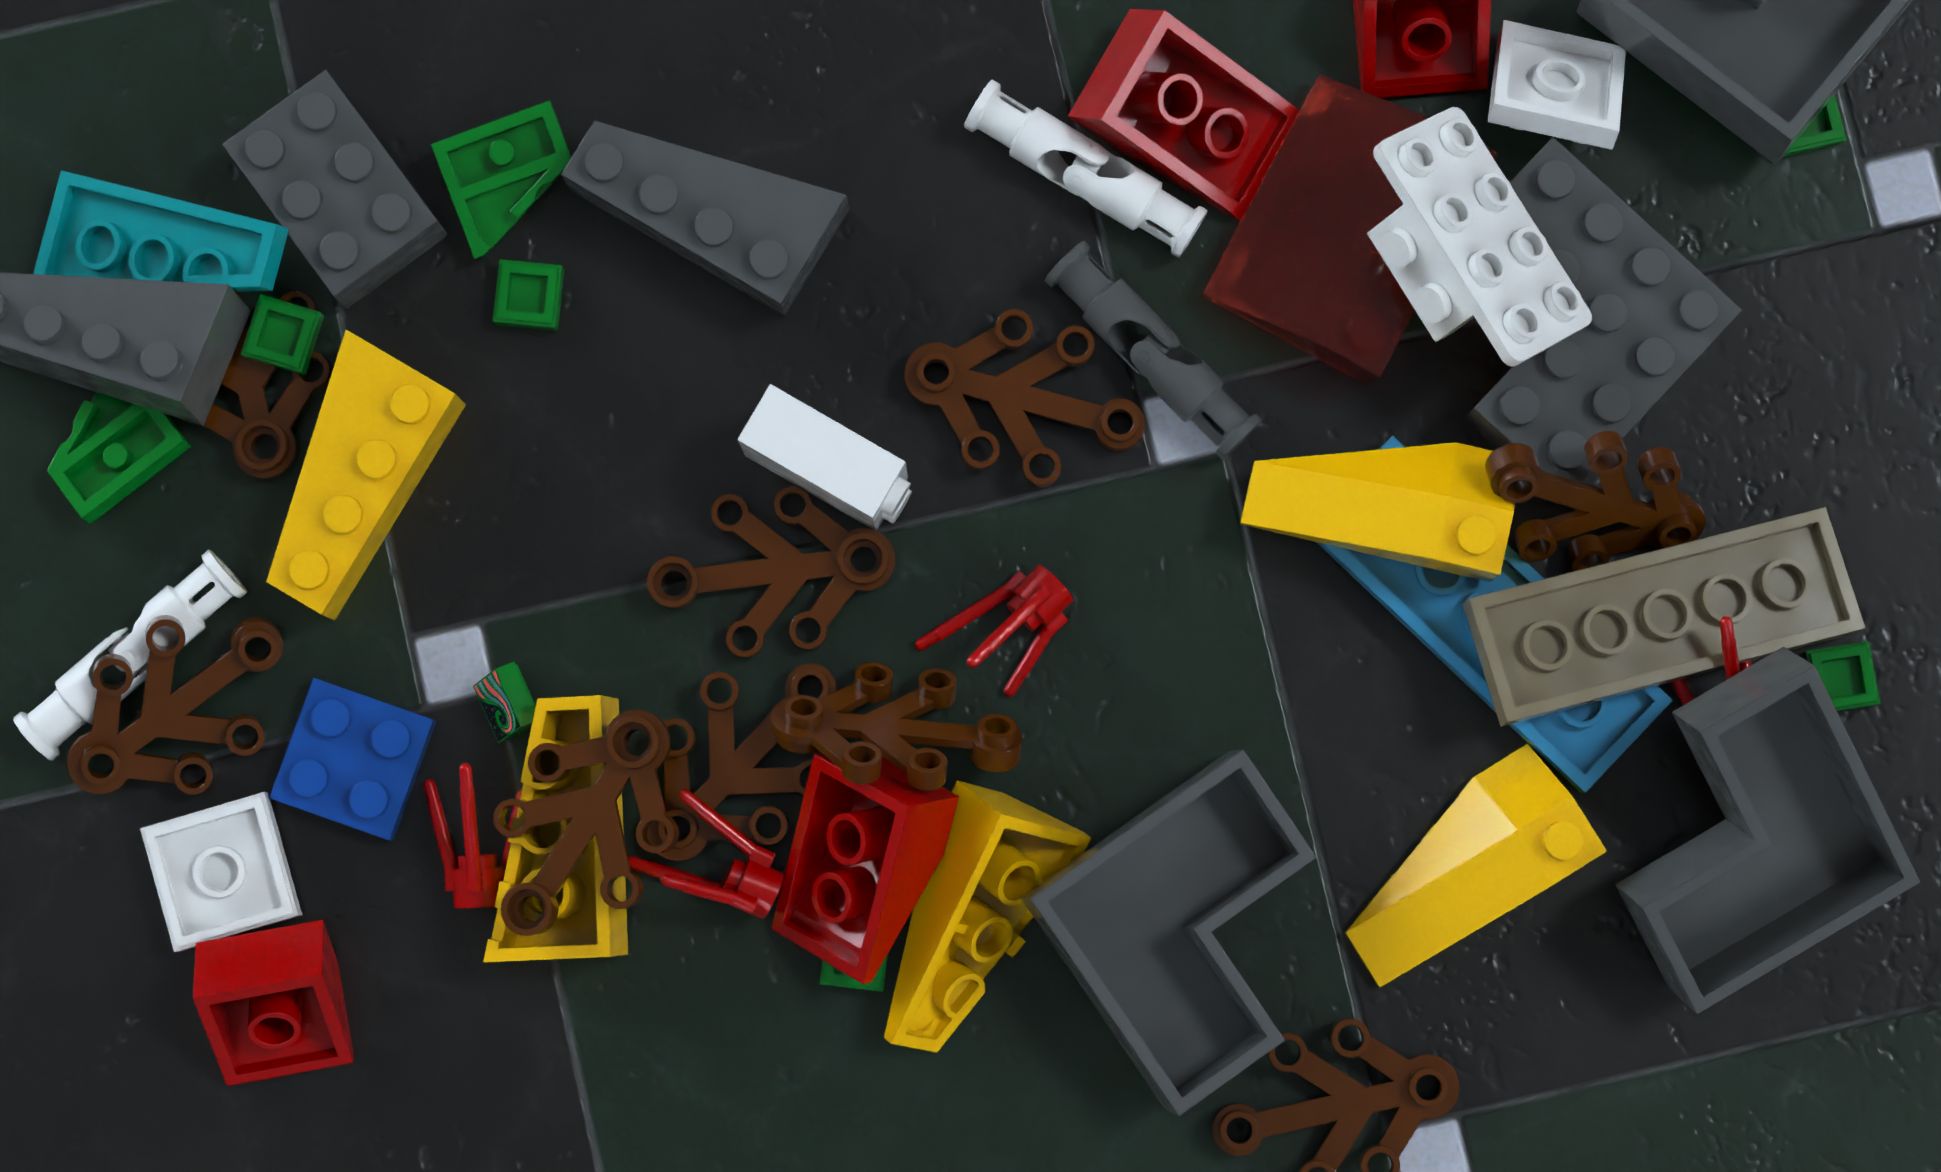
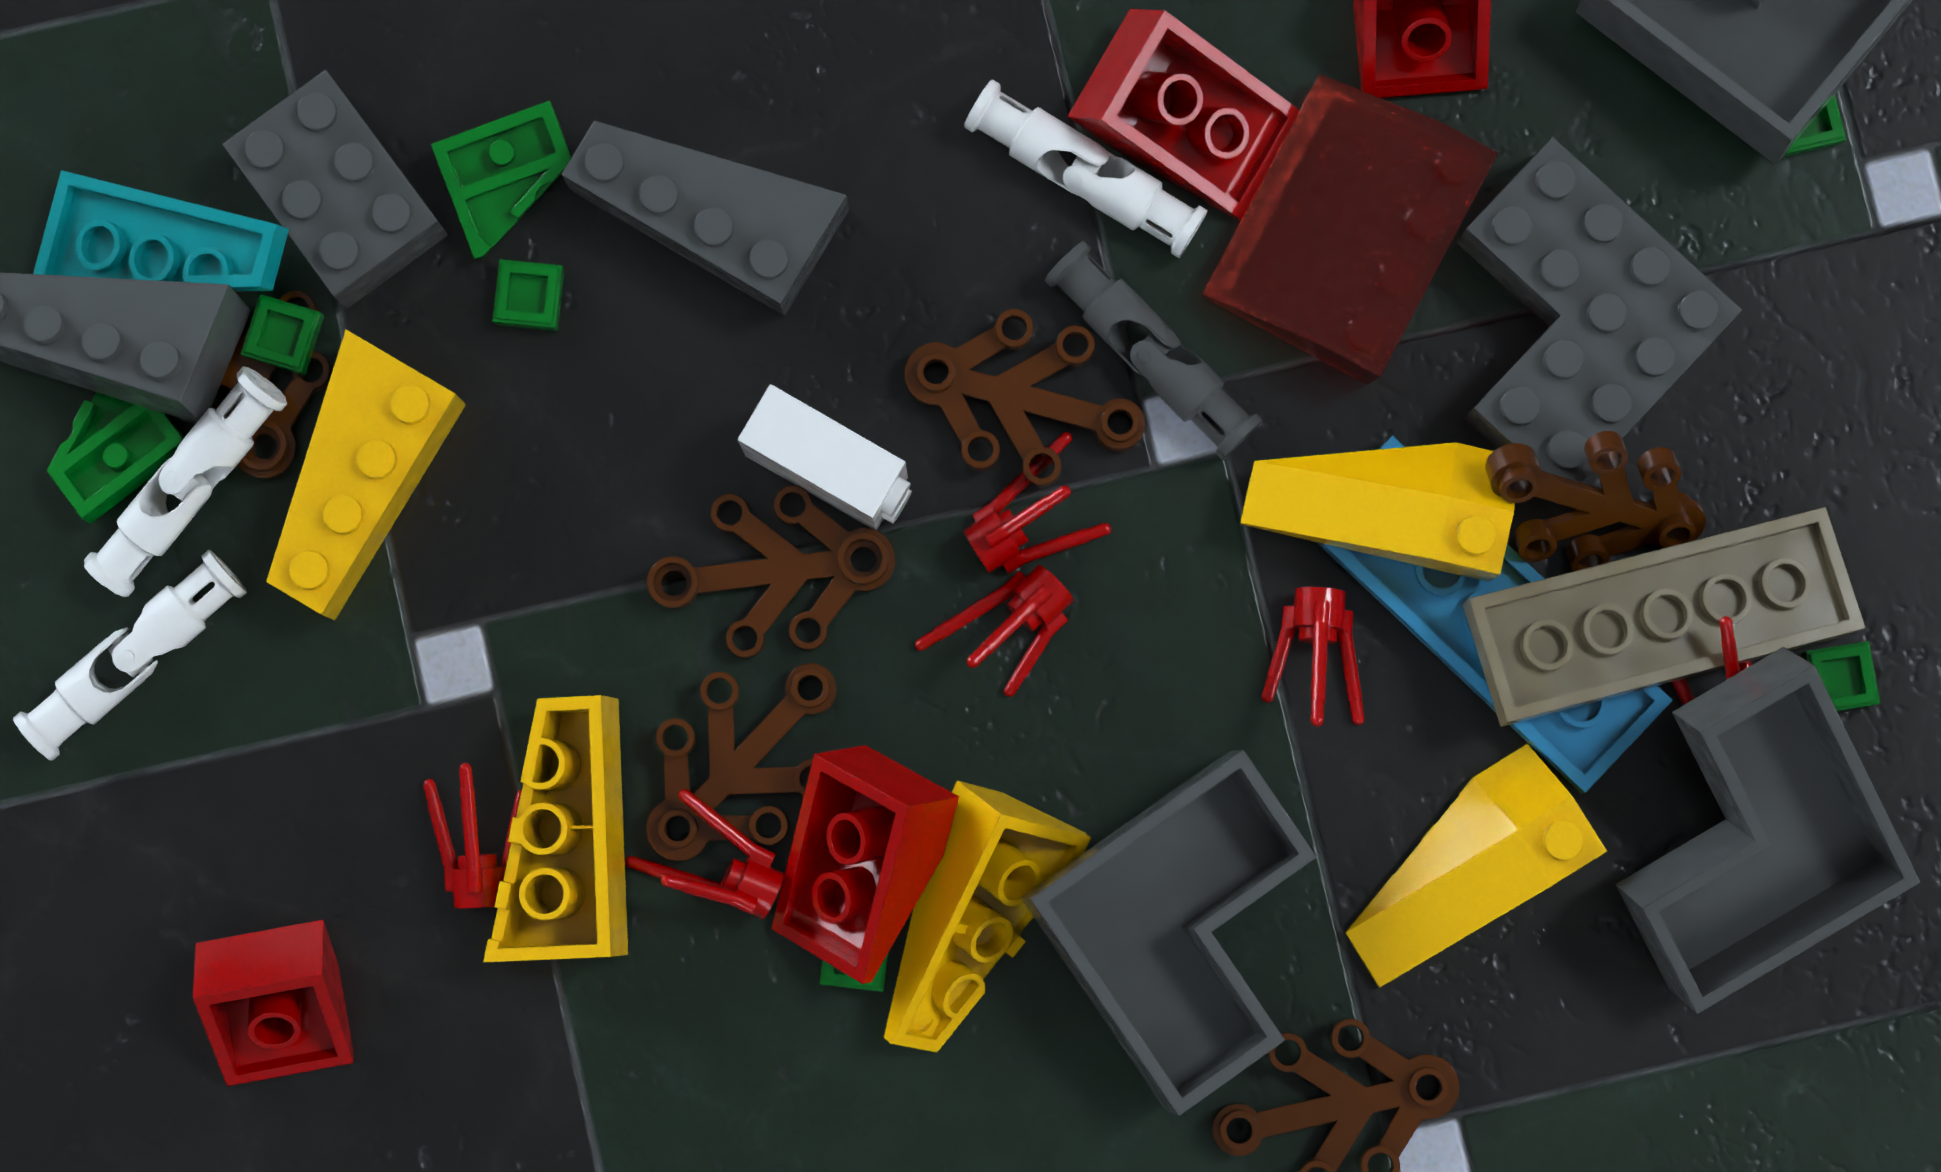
reddish brown plant [67,615,283,795] -> none
white plate [140,792,302,952] -> none
blue plate [269,677,437,841] -> none
green tile [473,662,536,744] -> none
reddish brown plant [493,710,679,936] -> none
reddish brown plant [771,662,1022,791] -> none
white bracket [1367,107,1592,367] -> none
white plate [1488,20,1626,150] -> none
none -> white piece [84,366,287,597]
none -> red plant [963,432,1111,574]
none -> red plant [1261,587,1365,727]

